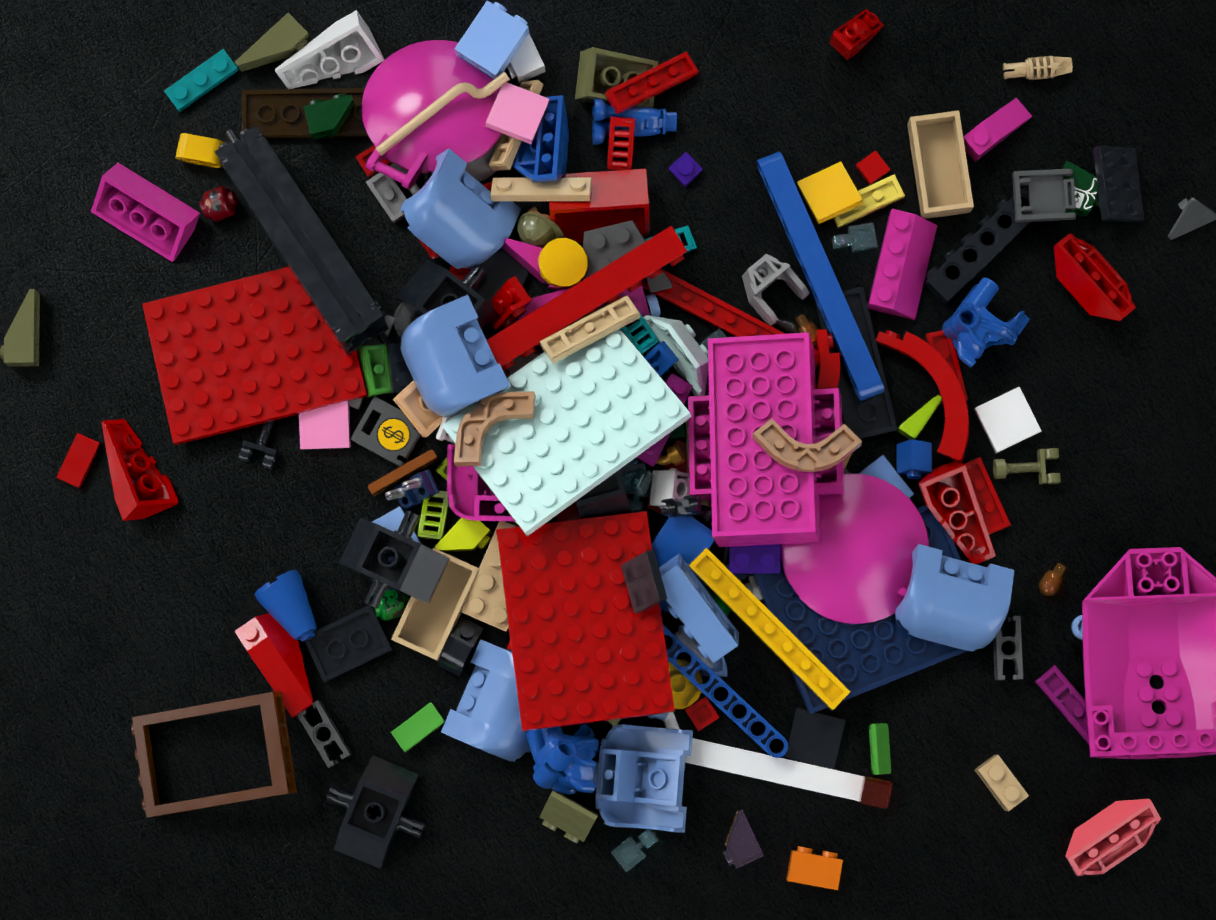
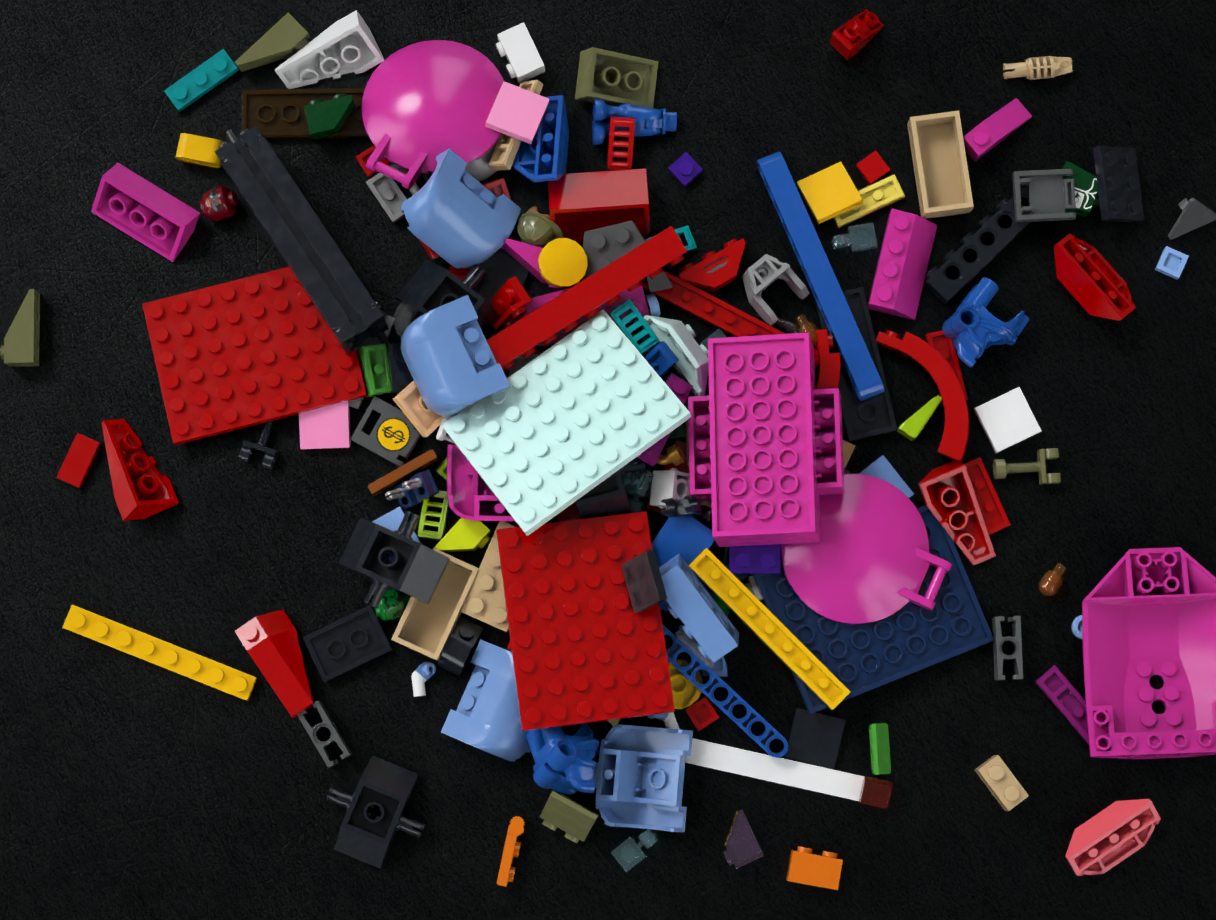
reddish brown window [131,692,297,818] -> none
blue cone [254,570,317,642] -> none
tan piece [375,72,510,156] -> none
bright green slope [391,702,445,752] -> none
medium nougat plate [454,391,536,466] -> none
light blue brick [455,1,530,79] -> none
tan plate [491,177,592,201] -> none
tan plate [540,295,640,364] -> none
red tile [605,51,699,115] -> none
medium nougat plate [752,418,862,472] -> none
medium blue piece [895,544,1014,651] -> none
blue brick [897,439,932,479] -> none
none -> yellow plate [62,605,257,701]
none -> arm [411,662,436,697]
none -> orange hinge [497,816,525,887]
none -> red slope [678,239,746,292]
none -> light blue tile [1155,246,1189,280]

